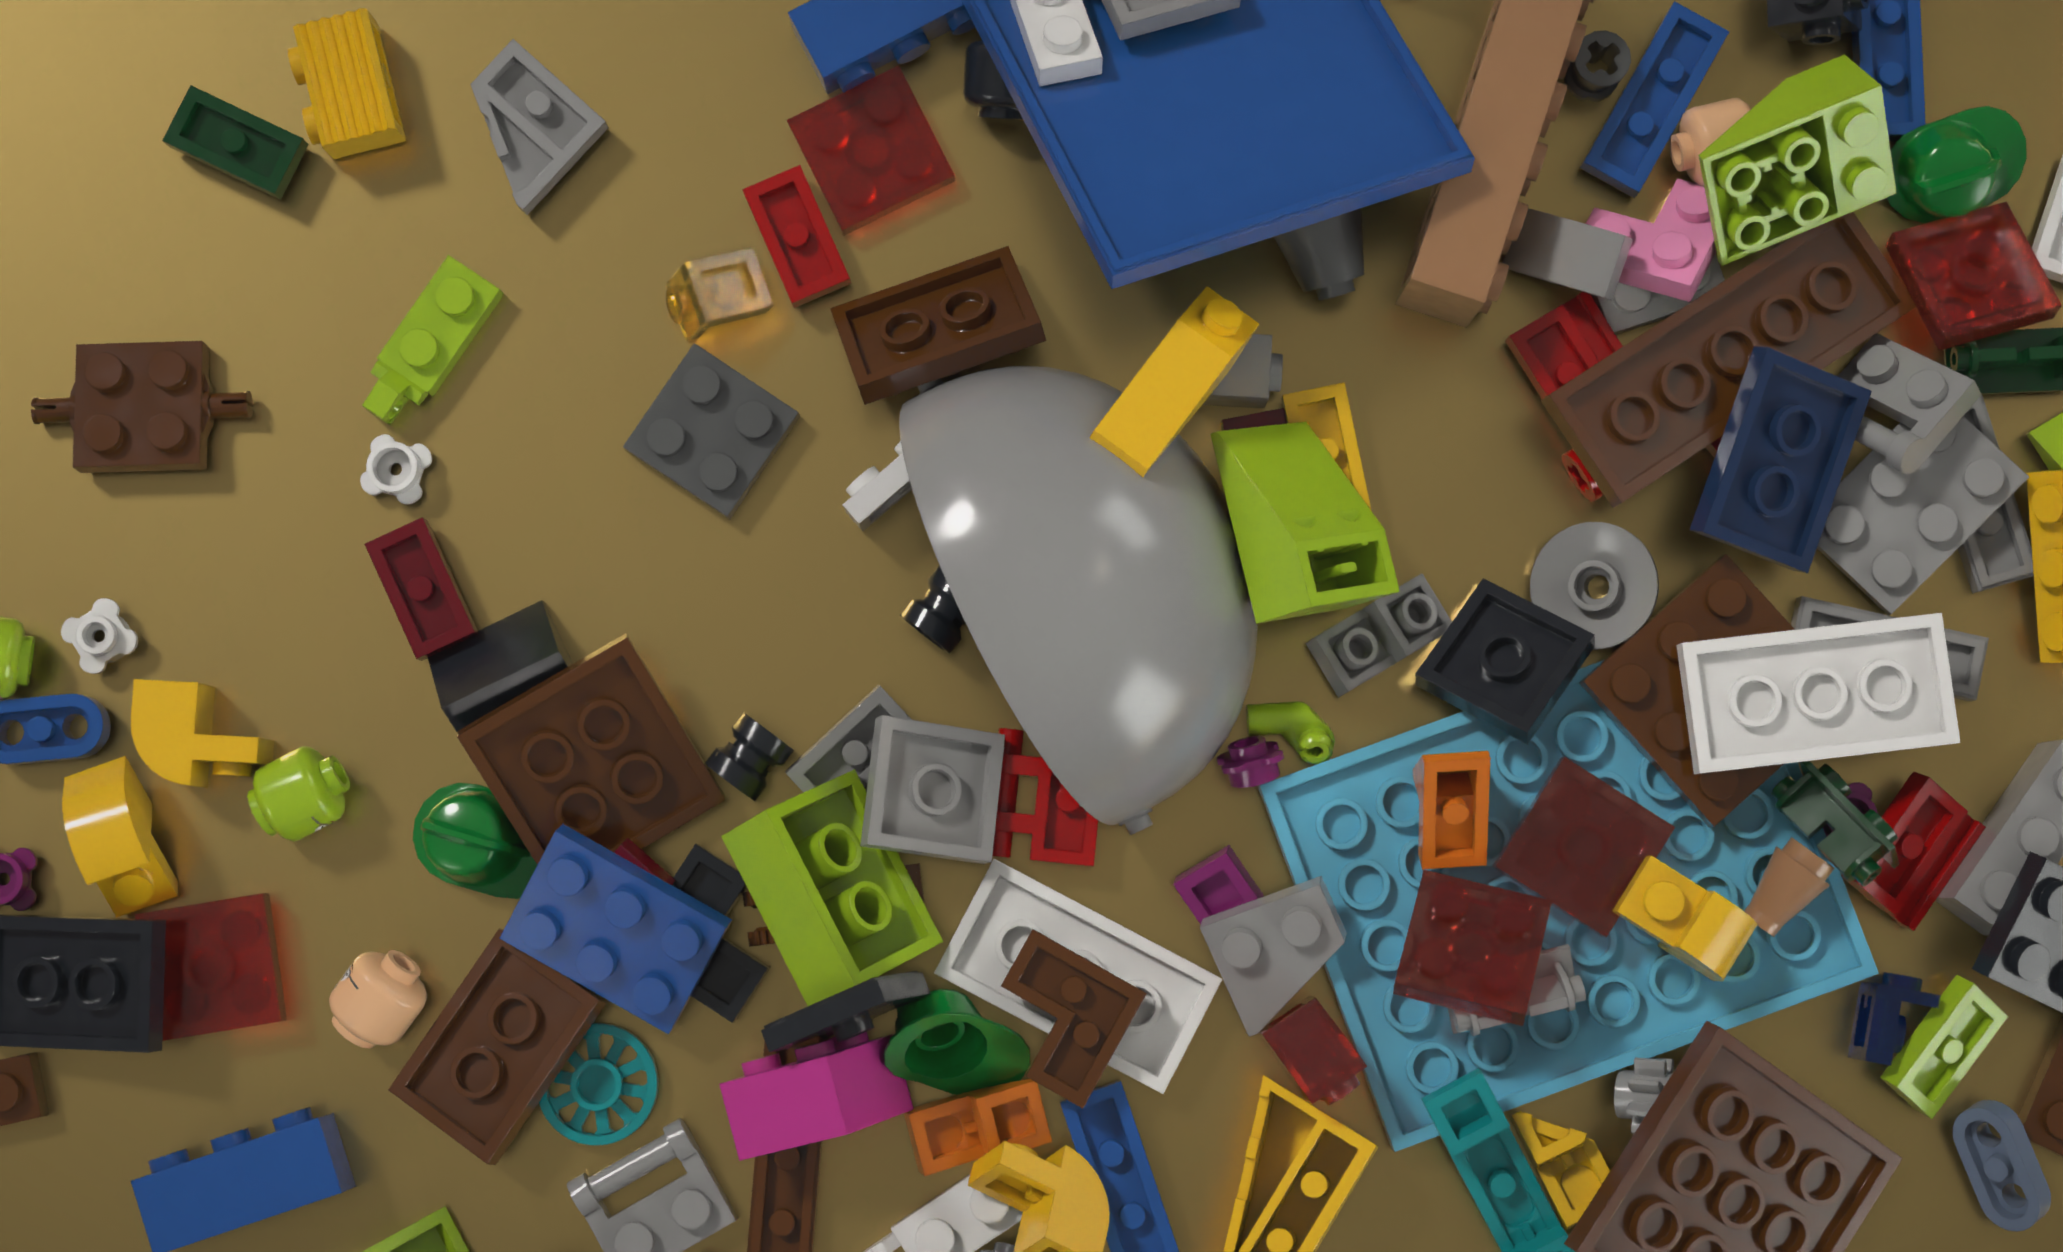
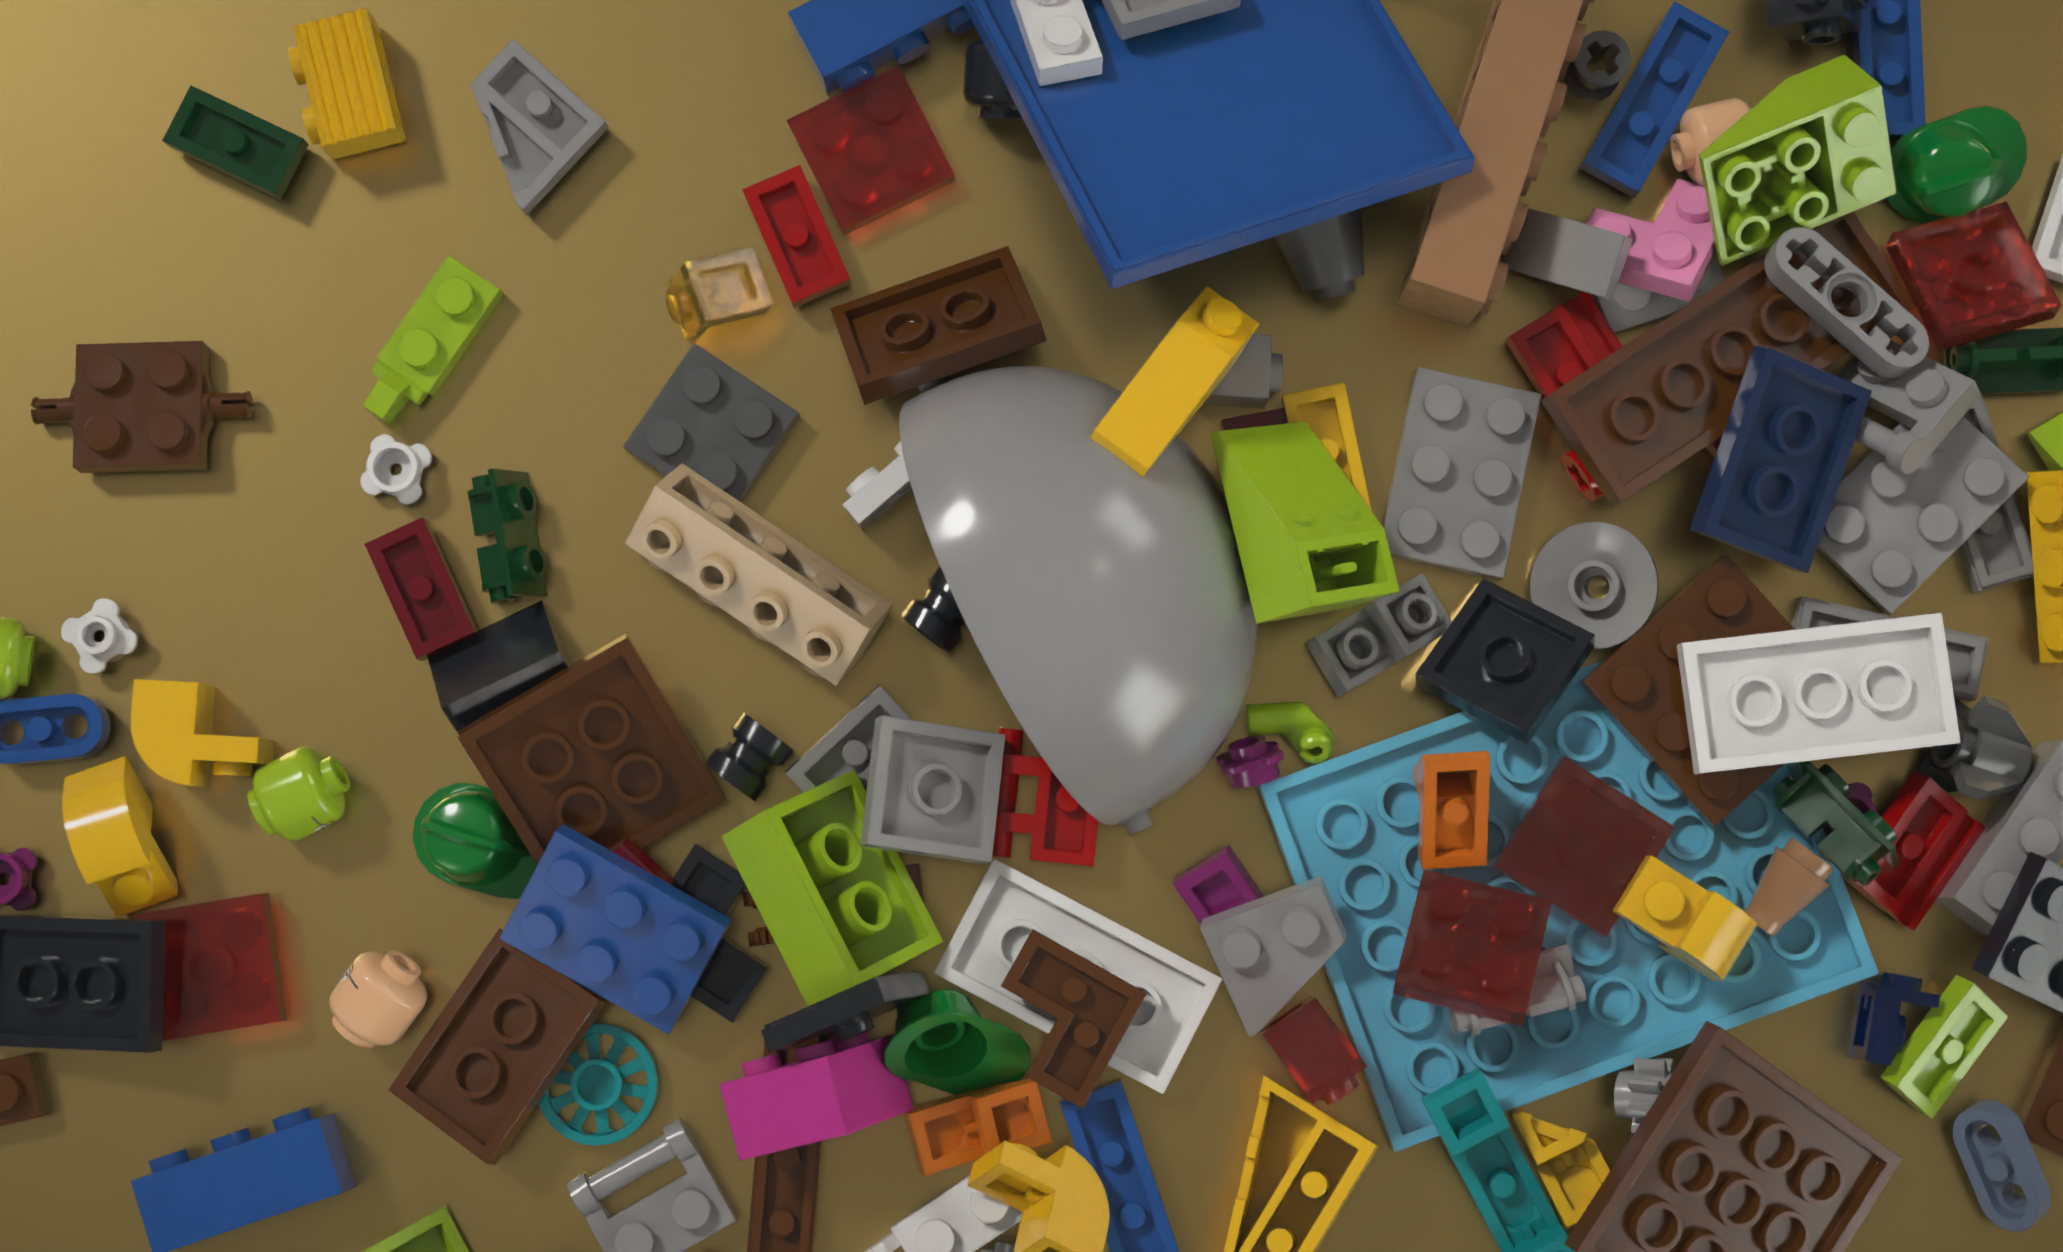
none -> dark green hinge [467,468,547,604]
none -> tan brick [625,463,893,686]
none -> light grey plate [1382,367,1541,581]
none -> light grey beam [1764,227,1929,378]
none -> dark grey brick [1908,695,2034,800]

